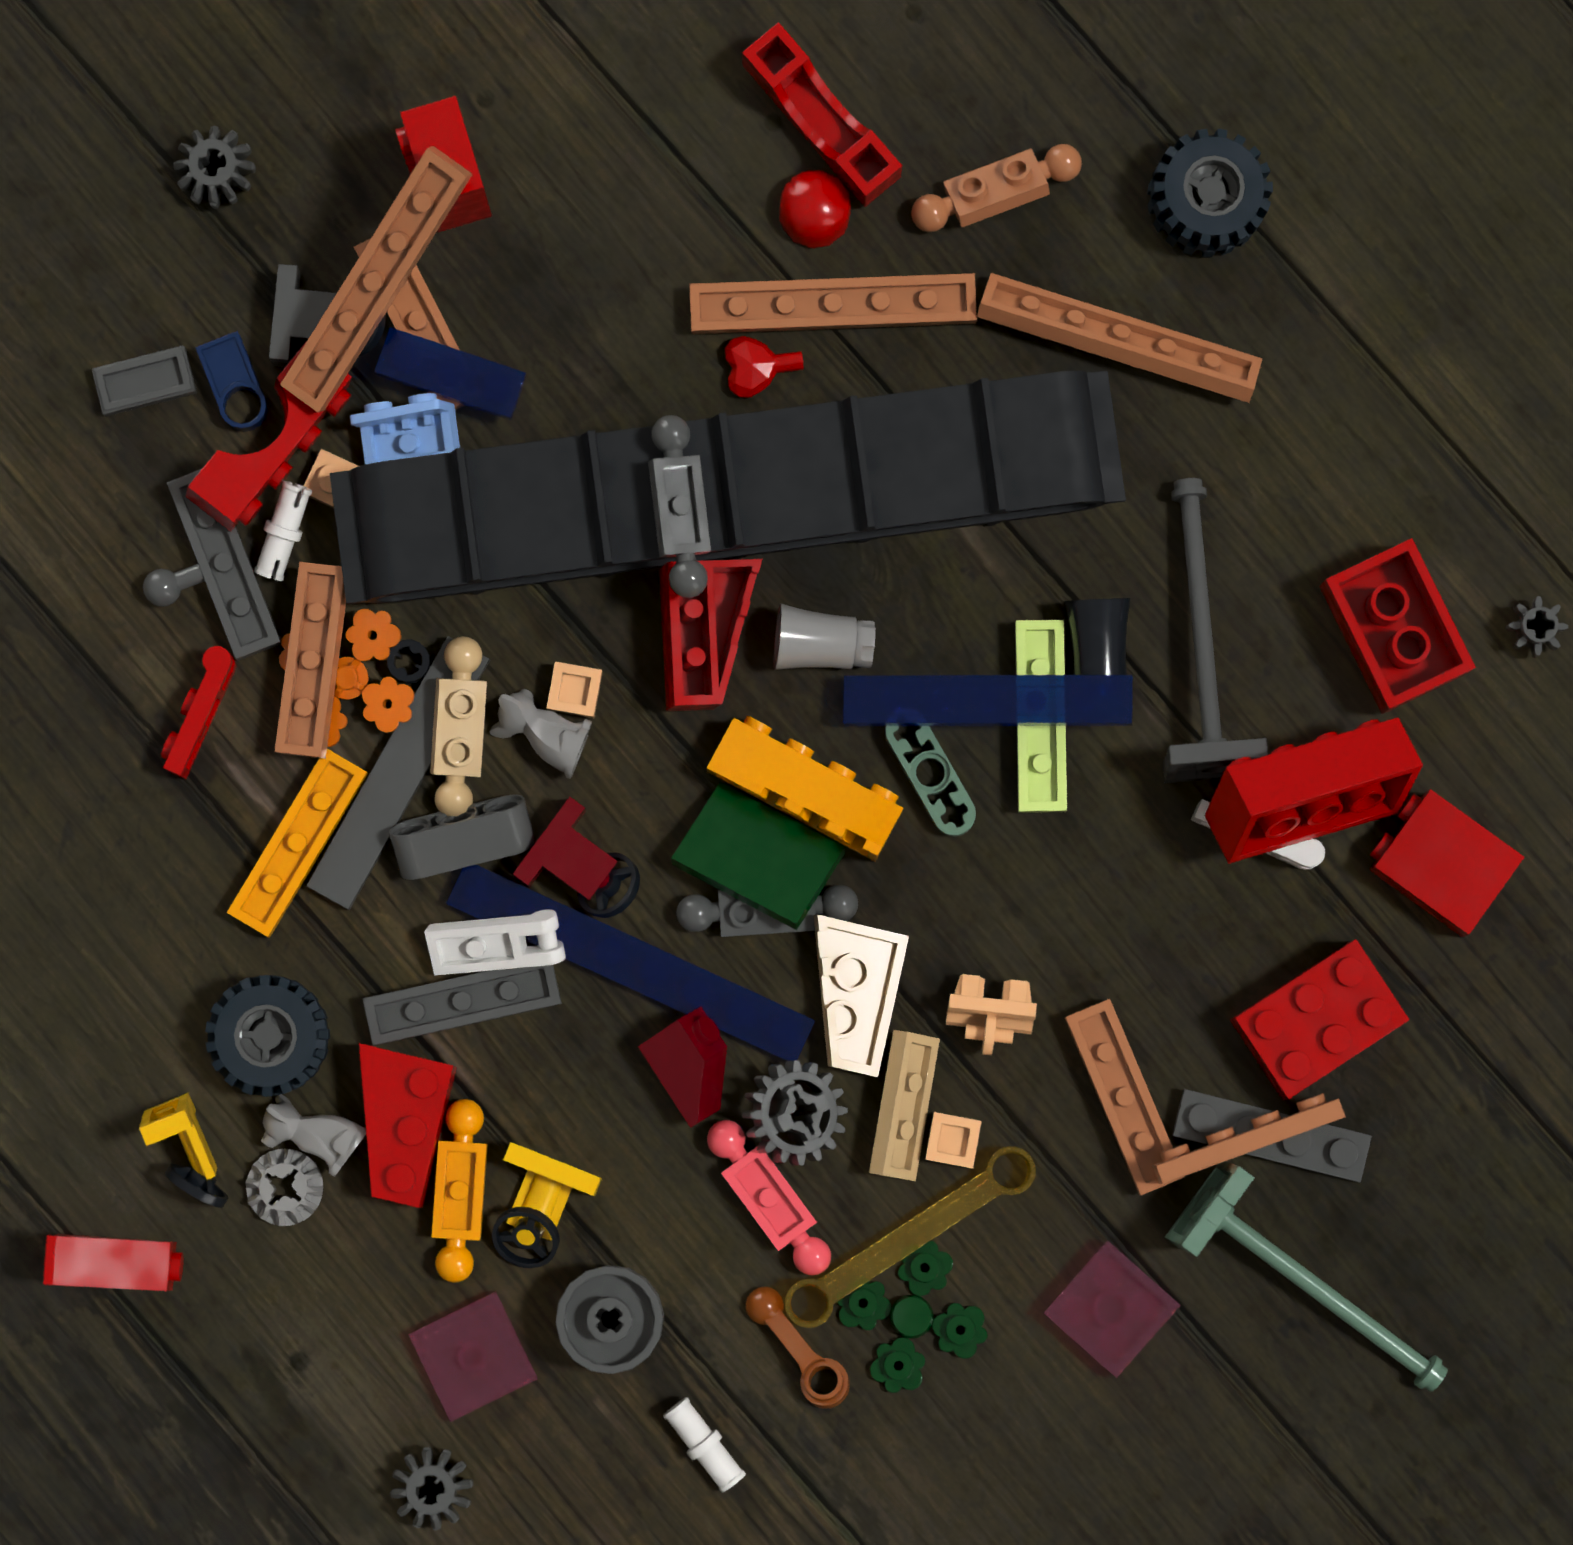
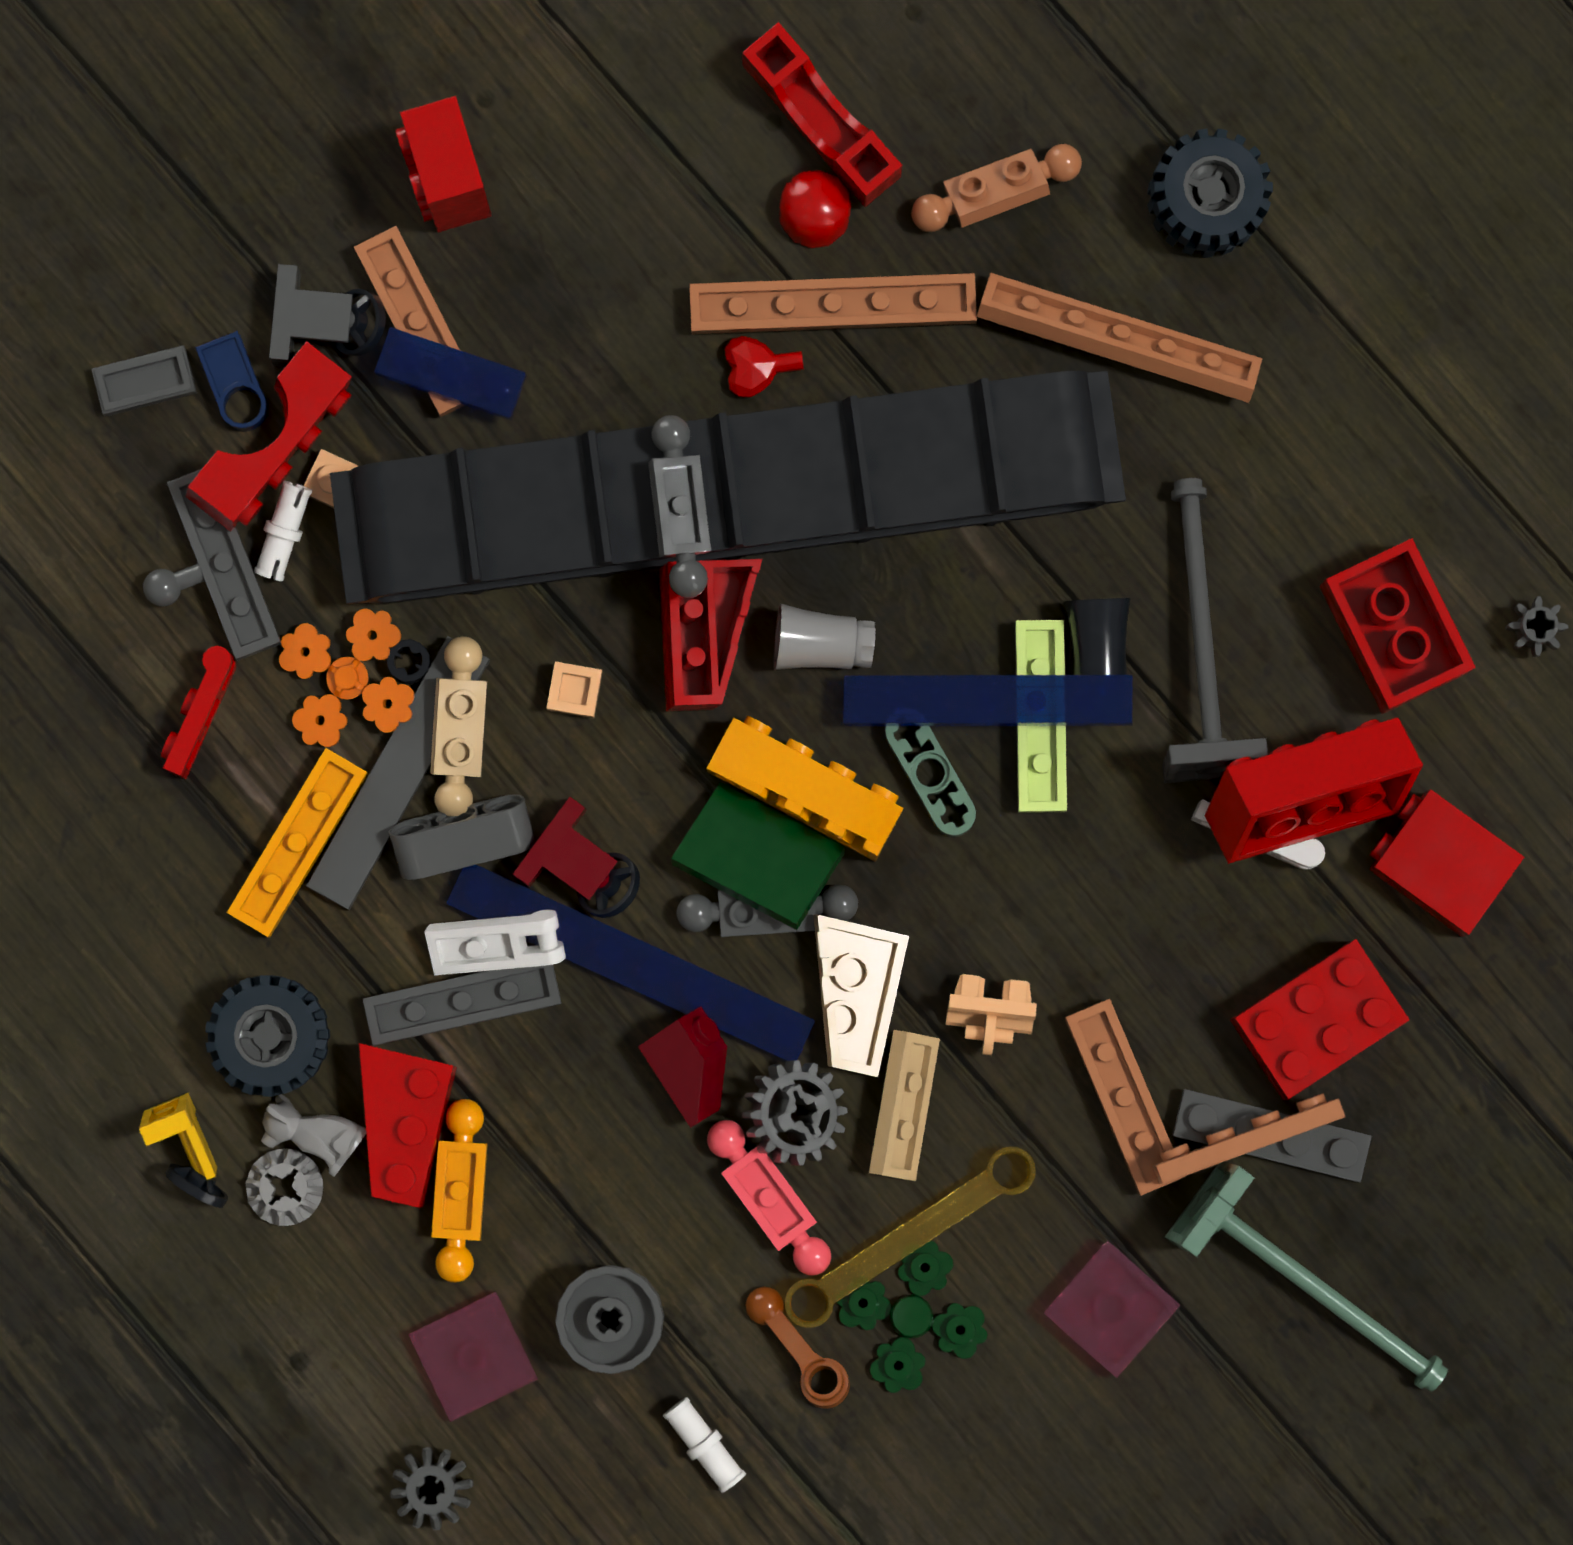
slope [43,1234,184,1291] -> none
dark grey gear [173,126,256,209] -> none
nougat plate [274,562,346,759] -> none
nougat plate [280,146,473,413] -> none
light blue bracket [350,393,460,465] -> none
light grey animal [490,689,592,779] -> none
yellow piece [492,1142,602,1268] -> none
light nougat plate [925,1112,982,1169] -> none

